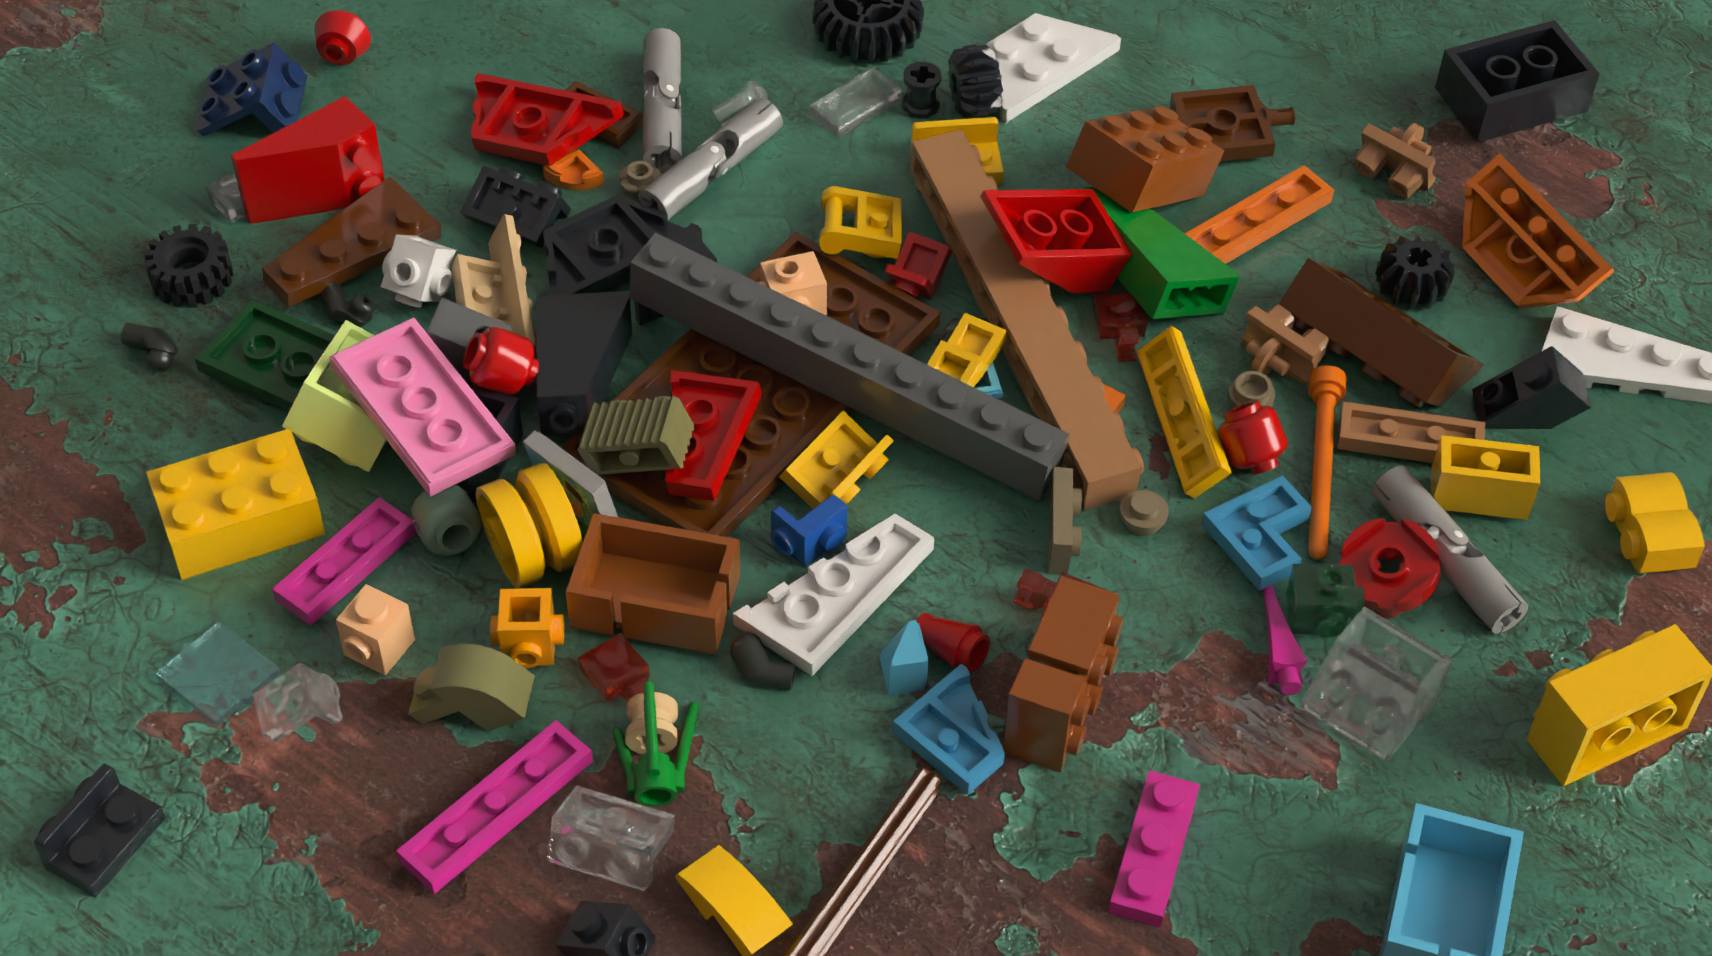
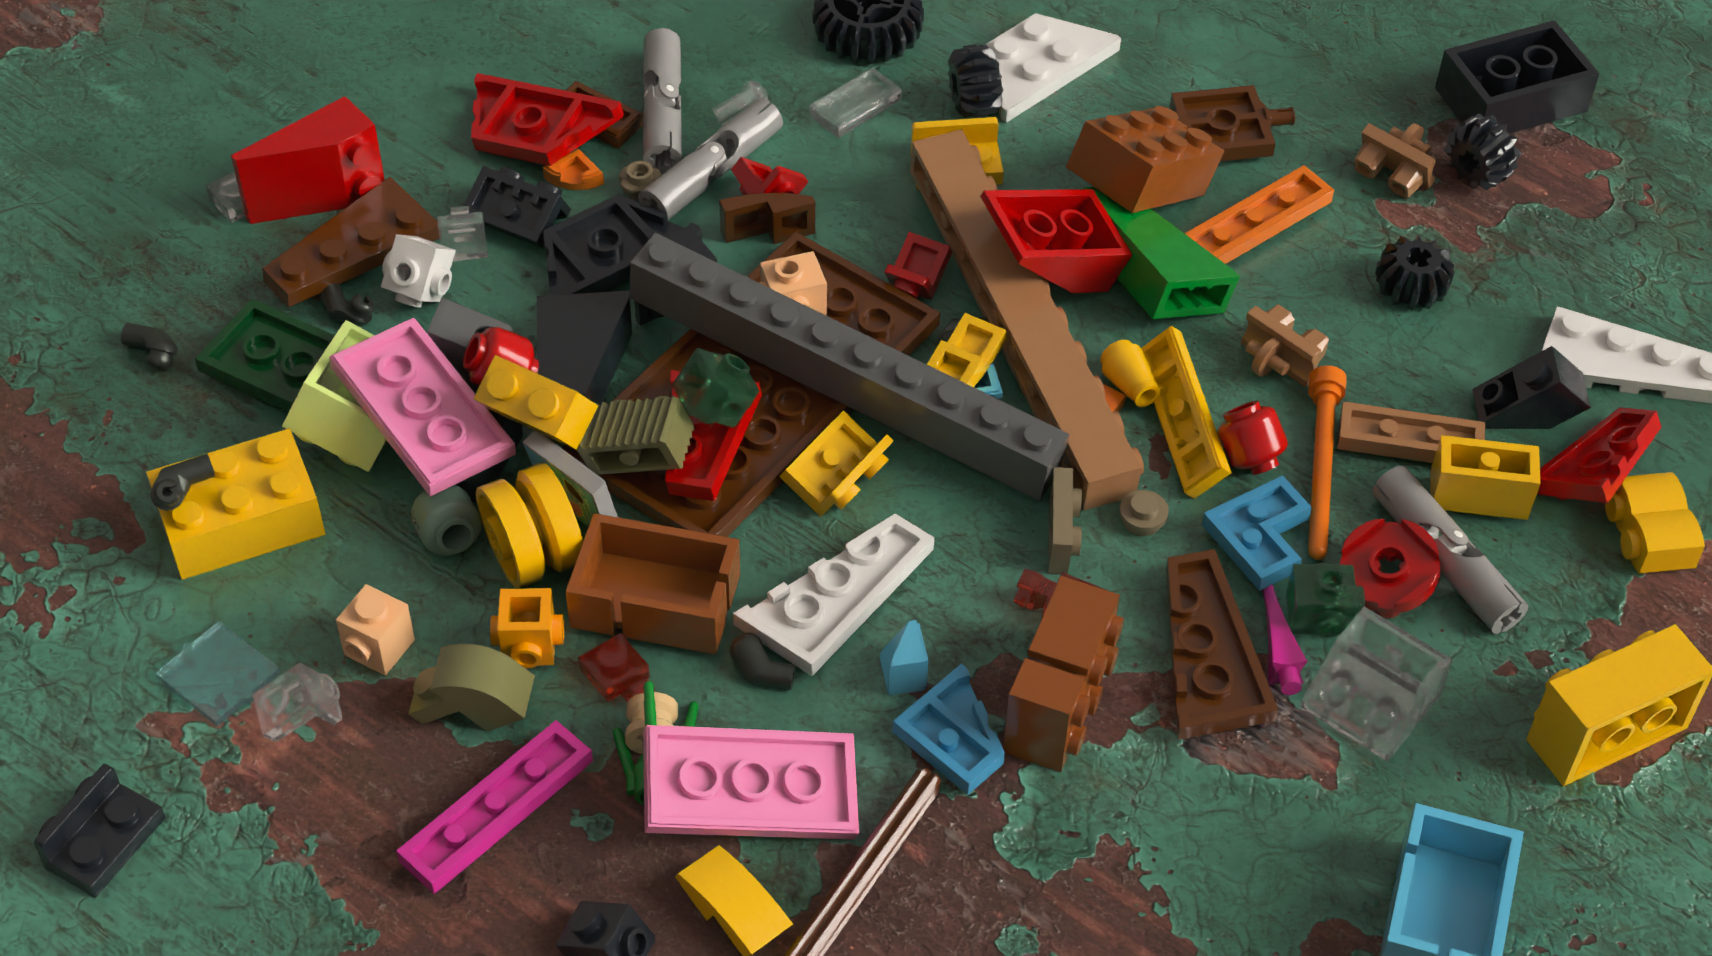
black tyre [144,224,233,308] -> none
dark blue bracket [196,43,307,136] -> none
dark pink plate [272,497,417,626] -> none
red cone [314,10,371,65] -> none
tan bracket [451,214,537,356] -> none
clear bracket [547,785,675,891] -> none
blue bracket [770,494,847,568] -> none
yellow plate [819,186,902,259] -> none
black bush [902,62,942,119] -> none
red cone [916,612,990,672] -> none
clear red plate [1093,293,1147,362] -> none
dark pink plate [1108,770,1200,928] -> none
dark tan plate [1228,371,1276,408] -> none
reddish brown slope [1279,258,1483,408] -> none
orange wedge [1462,153,1615,309] -> none
none -> pearl dark grey arm [150,454,215,511]
none -> clear tile [437,206,488,261]
none -> yellow brick [473,355,598,450]
none -> bright pink tile [643,725,859,840]
none -> clear green brick [672,348,760,428]
none -> reddish brown slope [719,193,816,244]
none -> red bracket [730,157,808,195]
none -> yellow cone [1100,340,1160,407]
none -> reddish brown wing [1165,549,1278,740]
none -> black gear [1443,113,1522,190]
none -> red wing [1537,407,1662,504]

